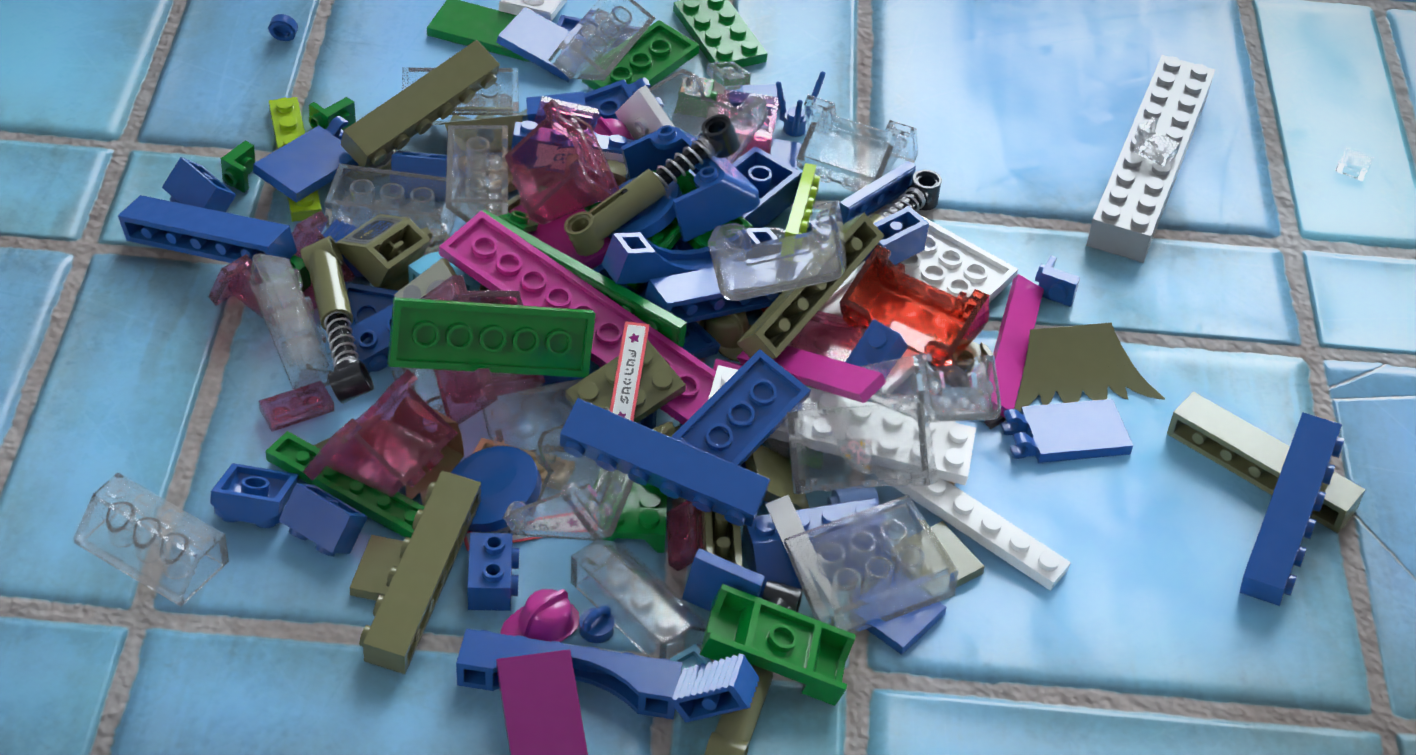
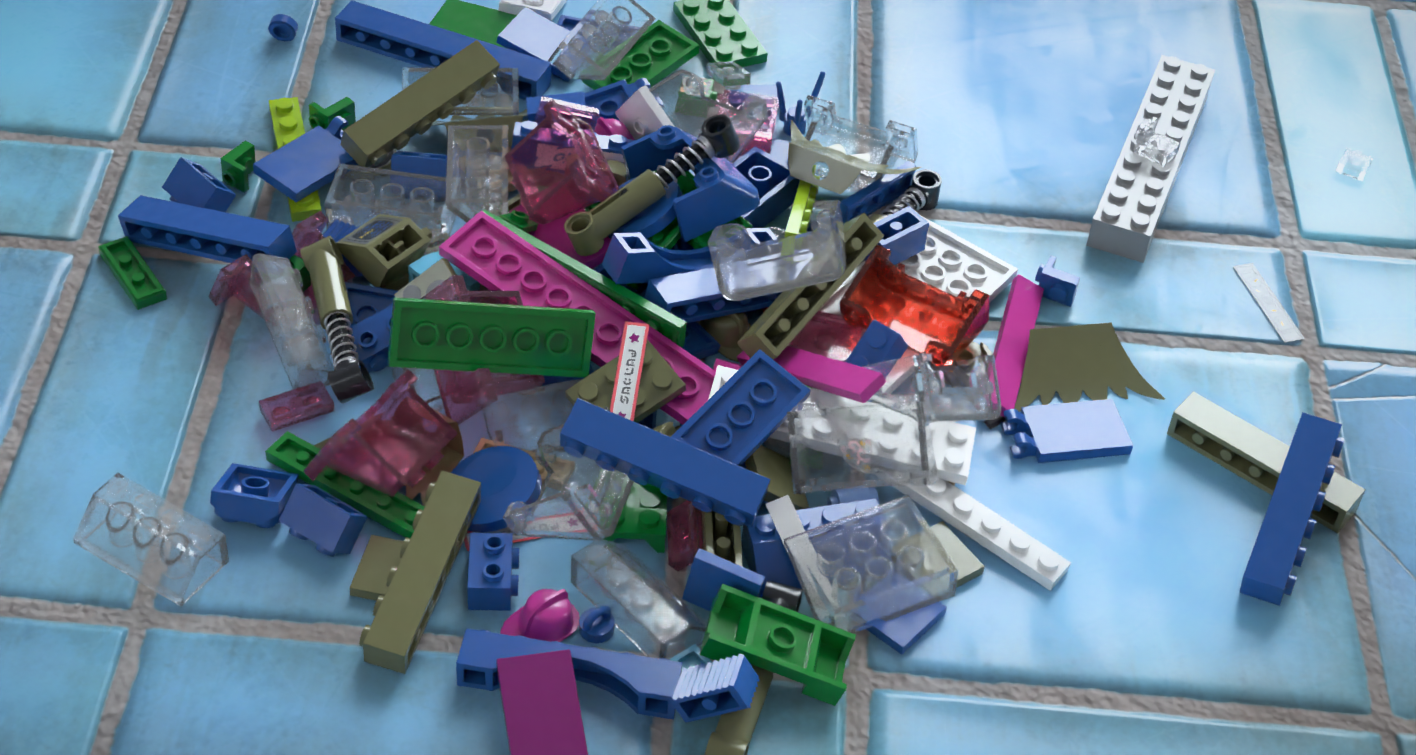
none -> green tile [98,236,167,310]
none -> blue brick [335,0,551,100]
none -> olive piece [788,120,922,194]
none -> sticker [1233,263,1305,343]

